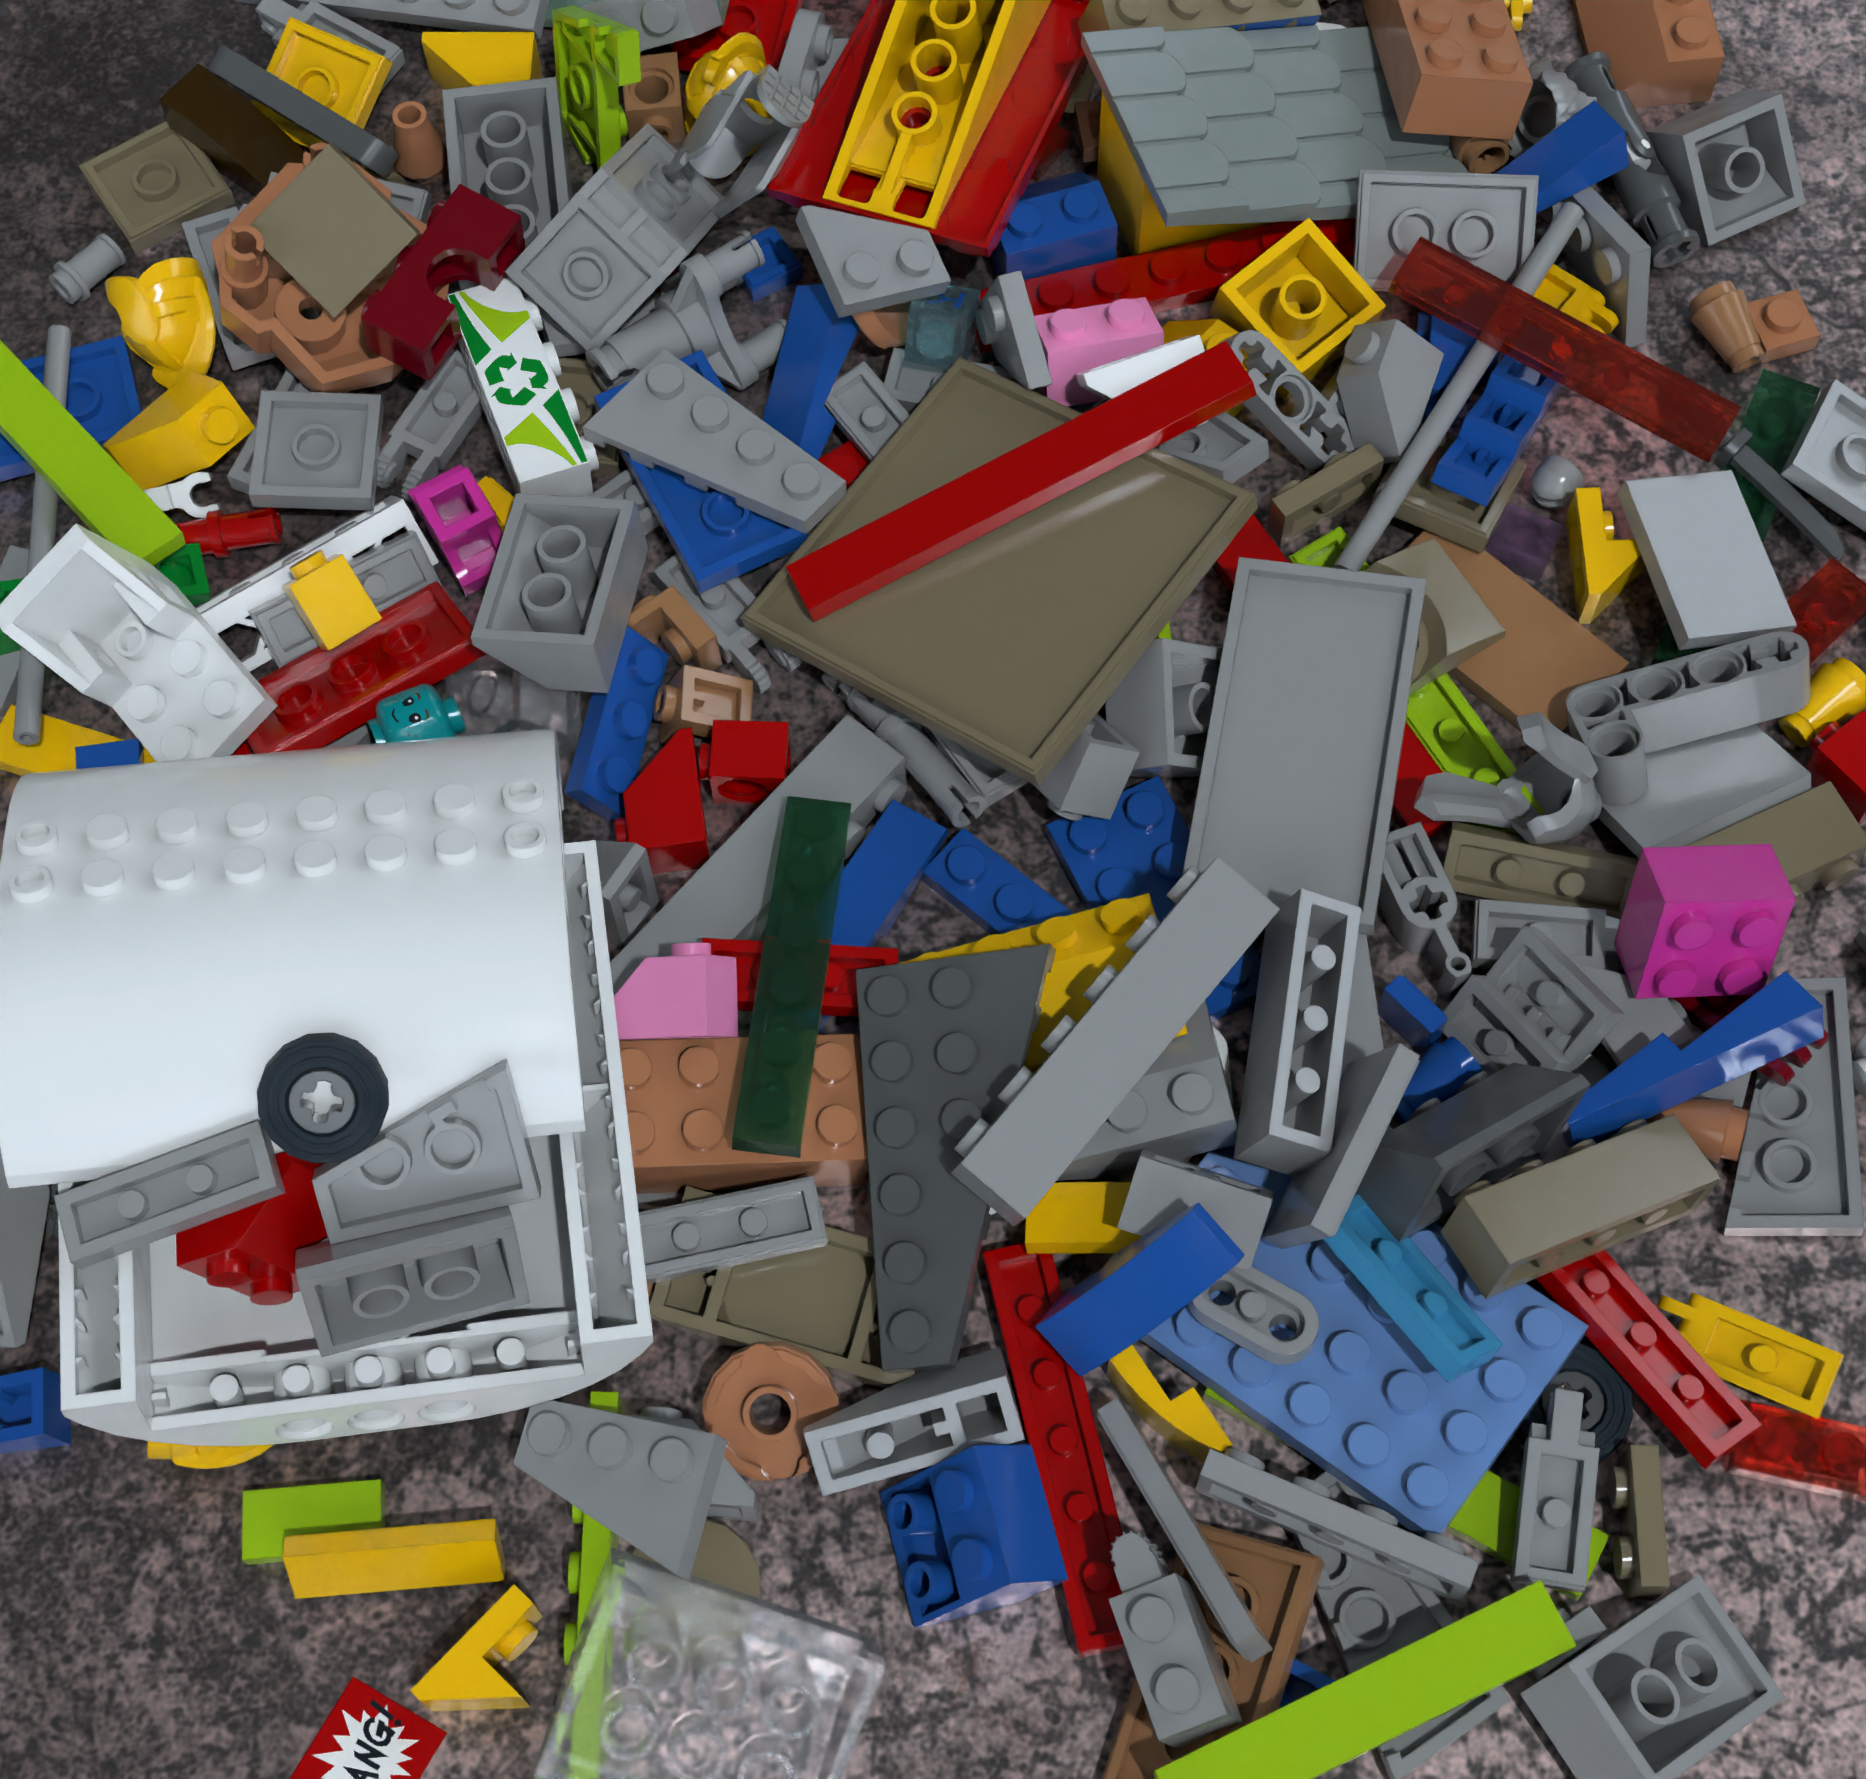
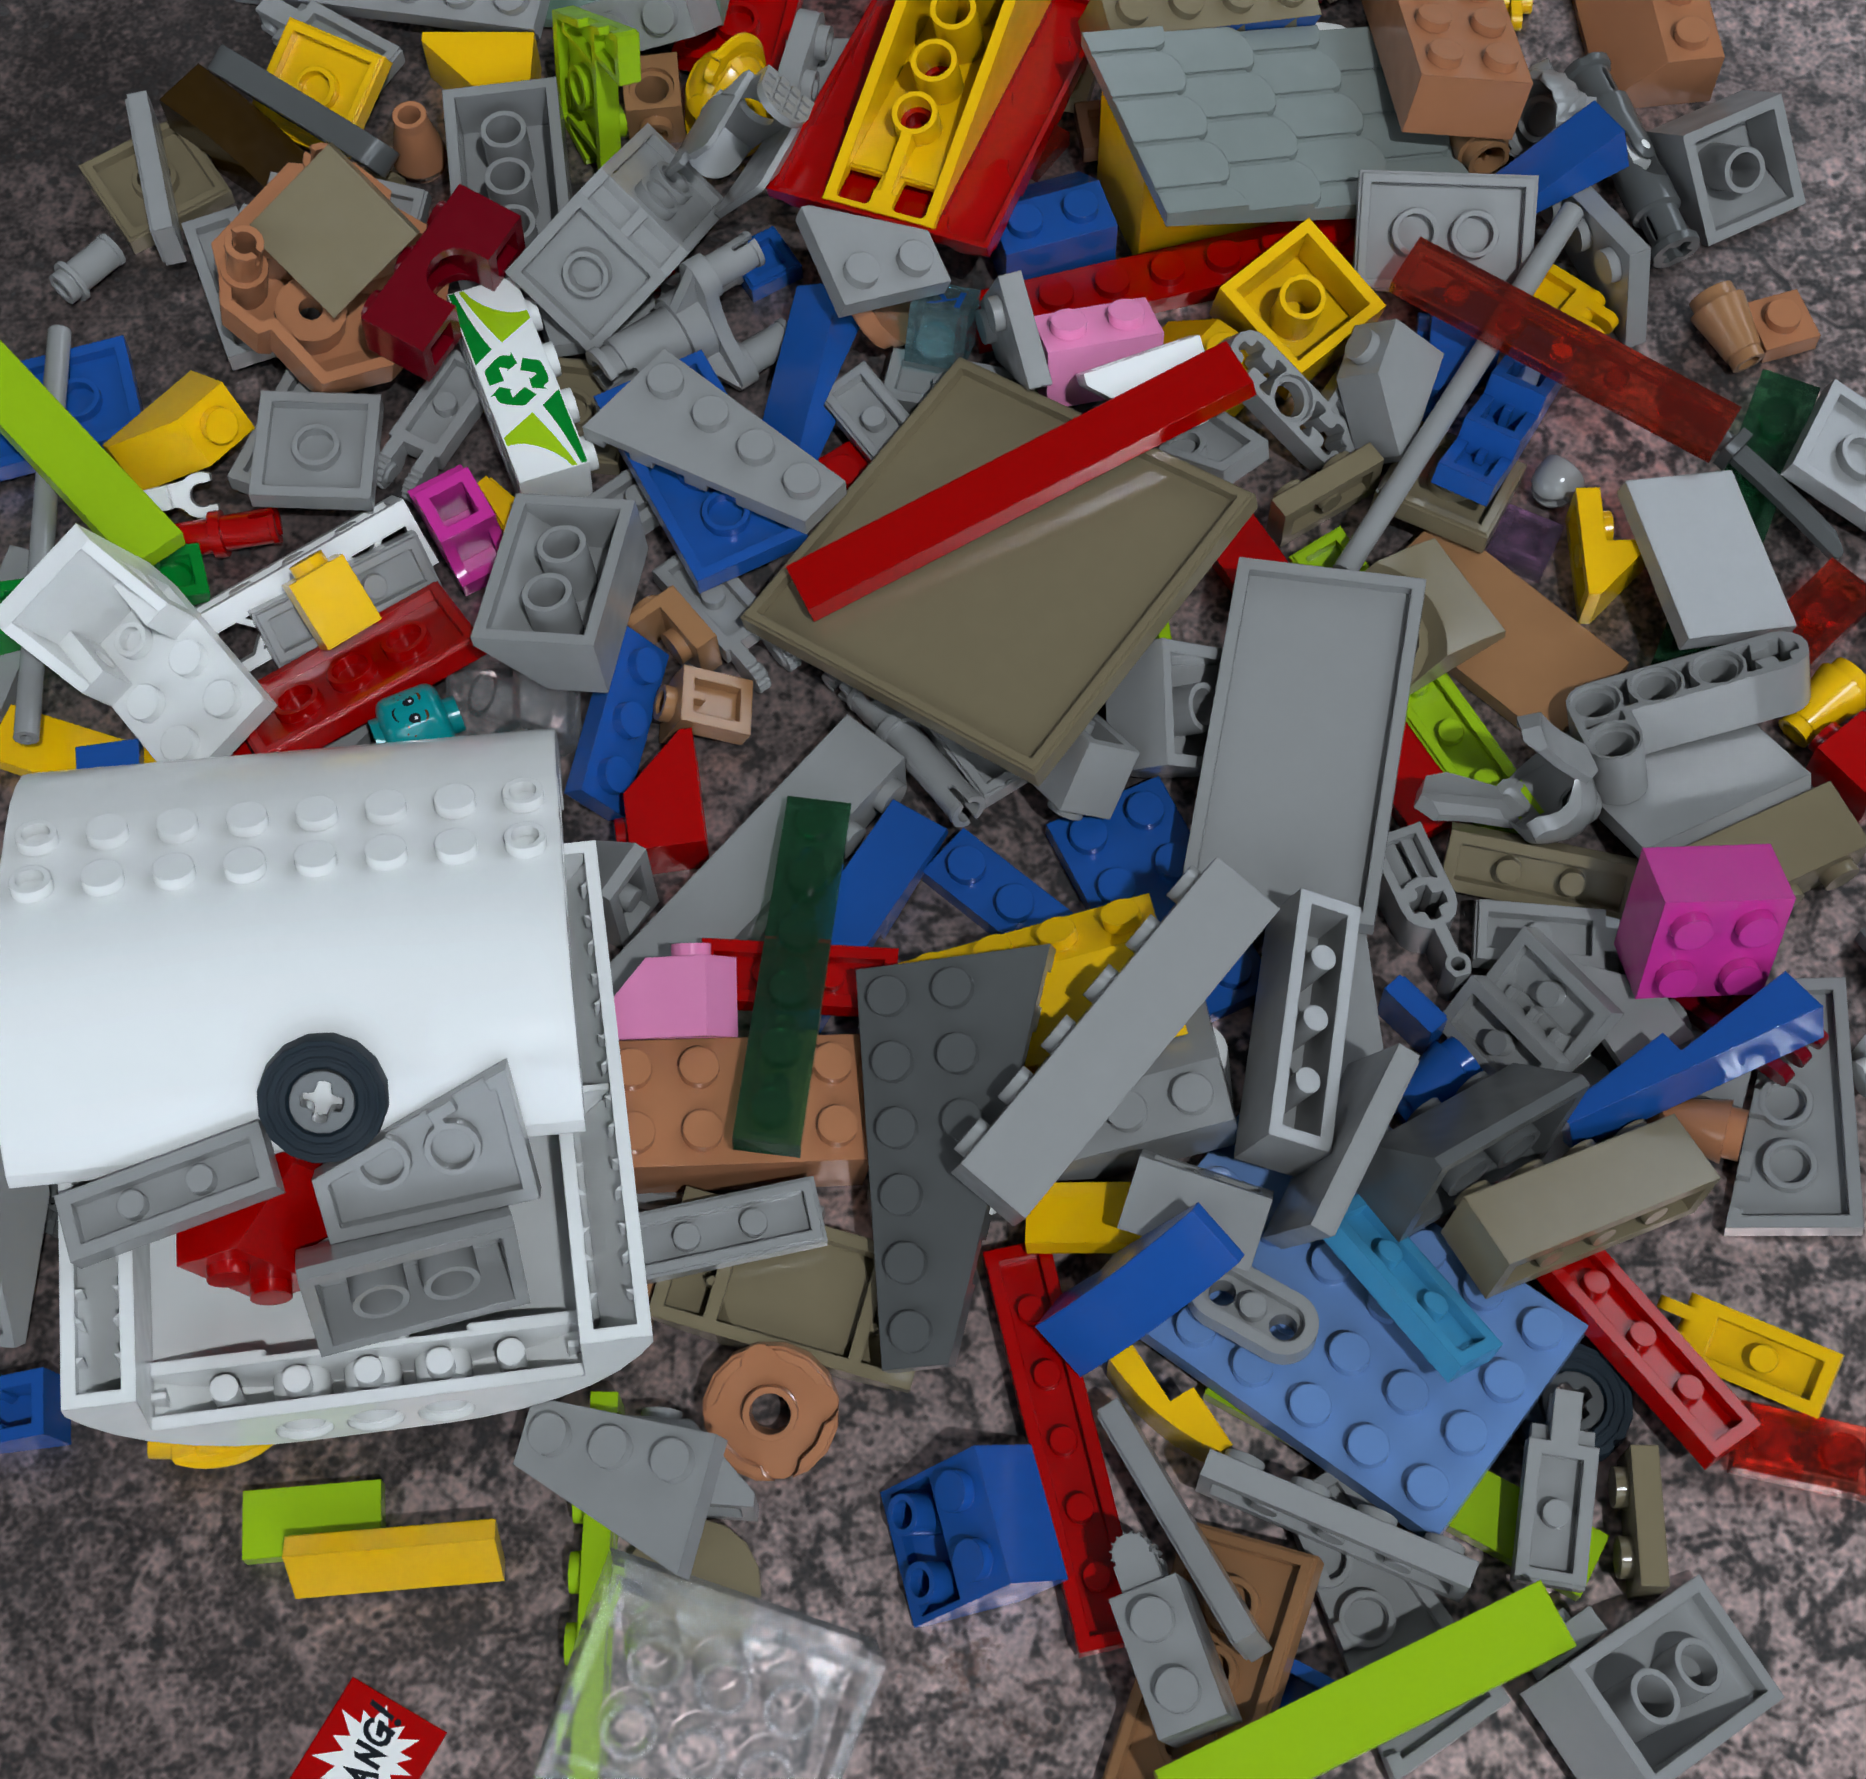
yellow helmet [105,257,216,389] -> none
yellow slope [410,1584,543,1712] -> none
red brick [699,720,792,805] -> none
light grey slope [803,1347,1025,1496] -> none
none -> light grey tile [125,90,187,266]

